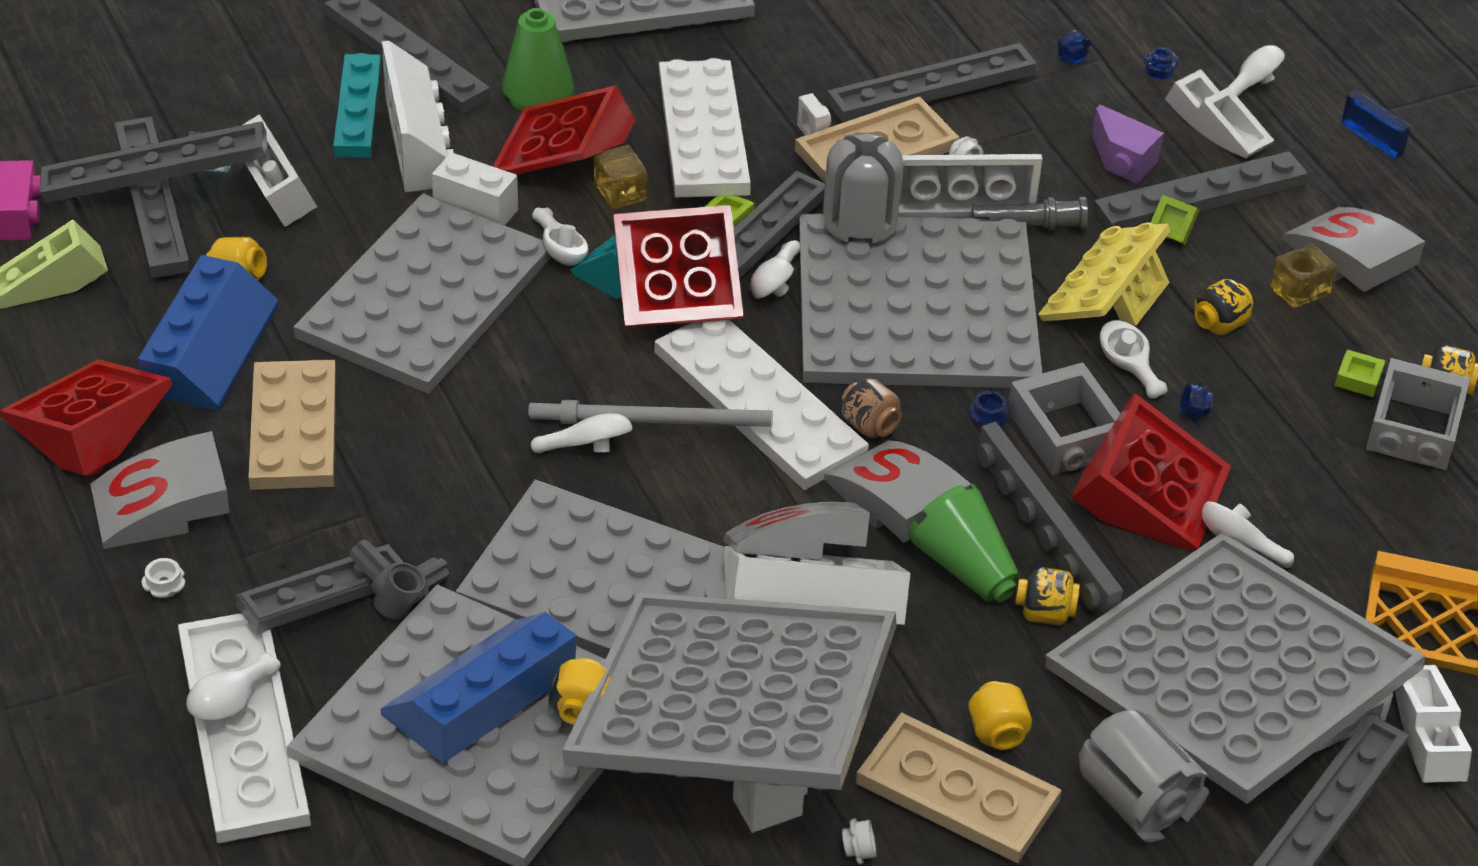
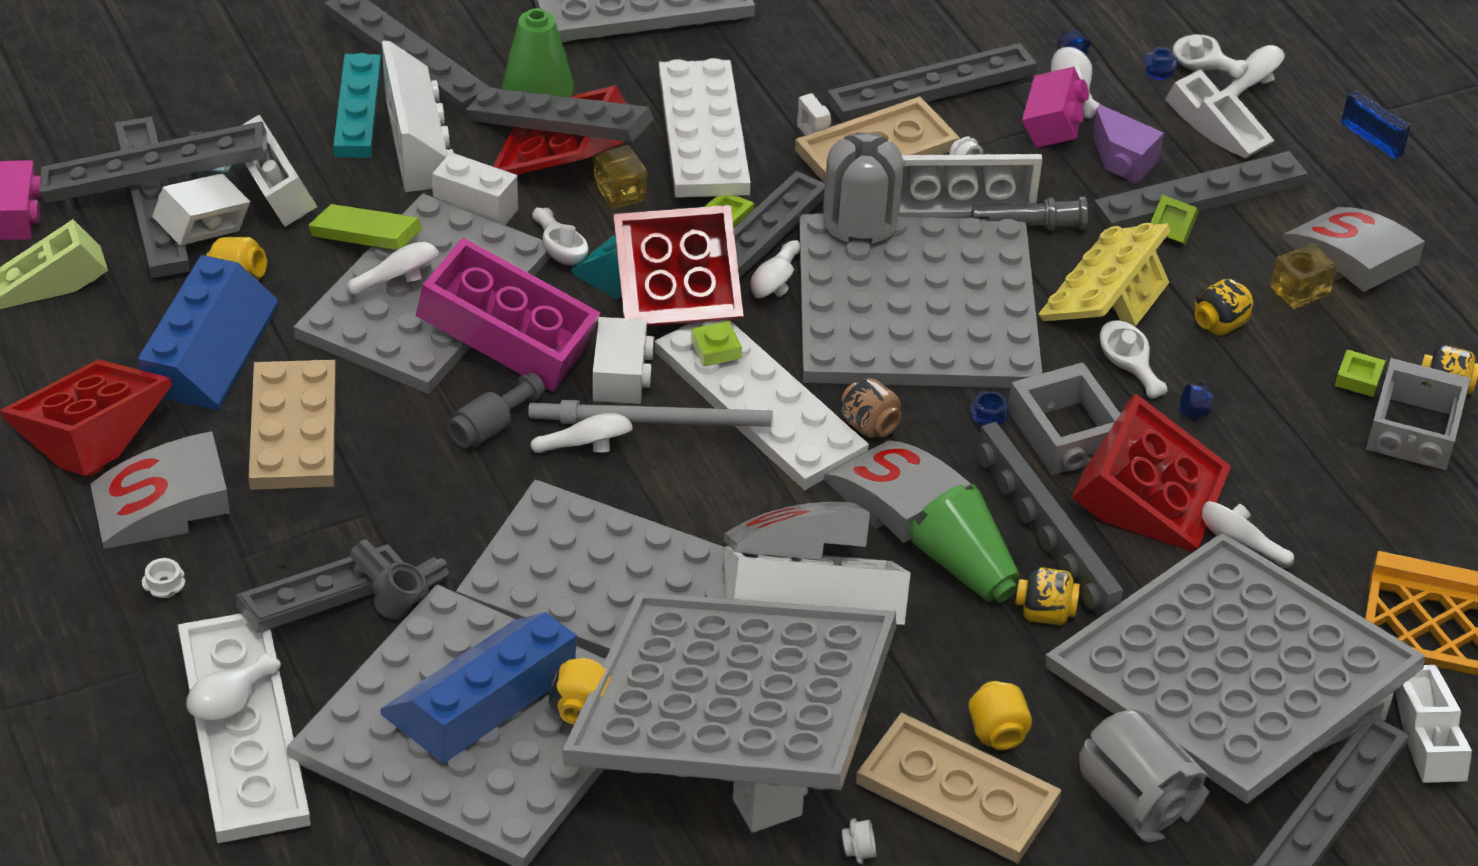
none -> white brick [152,173,250,245]
none -> lime tile [308,204,423,250]
none -> white piece [346,242,439,294]
none -> dark pink brick [415,237,600,392]
none -> dark grey piece [447,373,545,449]
none -> dark grey plate [465,88,654,142]
none -> white brick [593,317,654,404]
none -> lime plate [691,321,742,367]
none -> dark pink brick [1022,66,1089,148]
none -> white piece [1051,47,1100,119]
none -> white piece [1173,35,1249,78]

